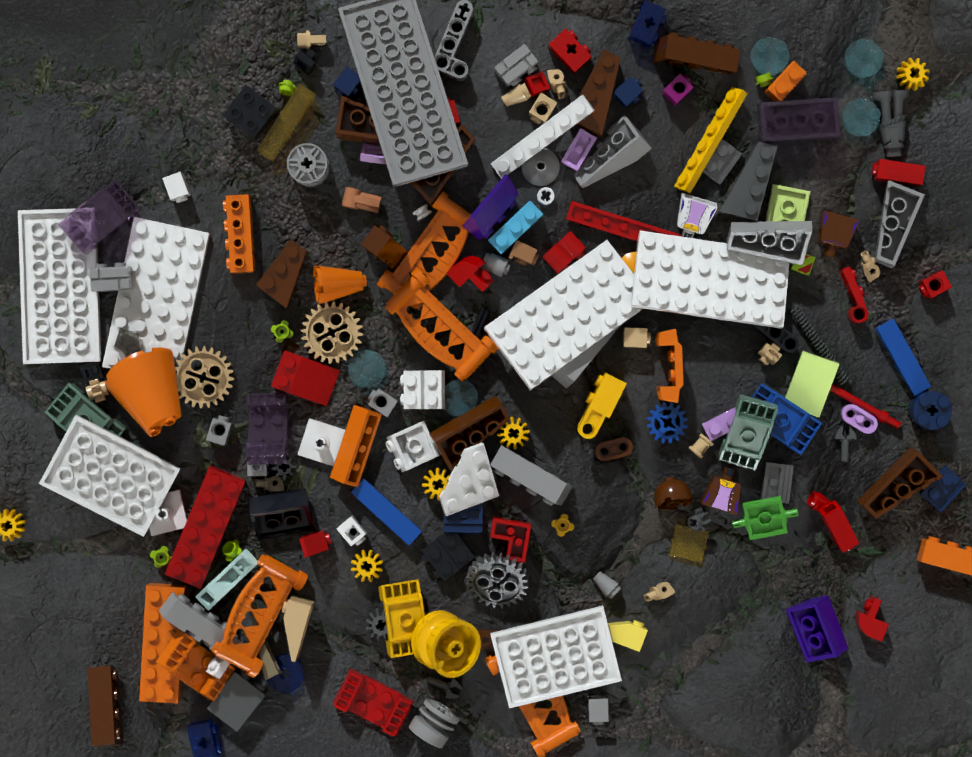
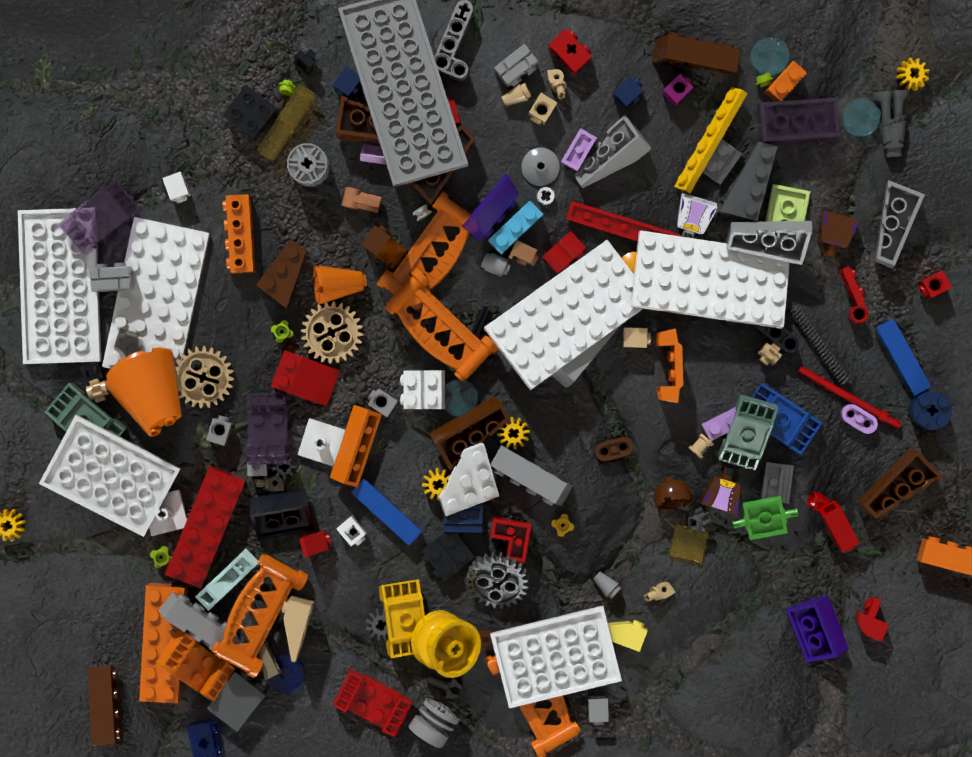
white plate [205,656,230,679] -> none
lime plate [222,540,242,562] -> none
tan piece [297,30,326,51] -> none
clear light blue dish [348,350,386,388] -> none
yellow gear [351,550,383,582] -> none
white plate [386,421,440,472] -> none
red brick [446,256,494,292] -> none
white plate [491,95,595,179] -> none
red plate [524,72,551,97] -> none
reddish brown wedge [576,49,621,138] -> none
yellow brick [577,373,627,439] -> none
clear blue brick [628,0,667,47] -> none
blue gear [646,402,688,443] -> none
yellowish green tile [785,351,839,417] -> none
lime tile [790,254,816,276] -> none
dark grey bar [834,426,857,463] -> none
clear light blue dish [845,39,884,78] -> none
tan piece [861,251,880,283] -> none
red brick [871,159,926,187] -> none
dark blue plate [919,465,967,513] -> none

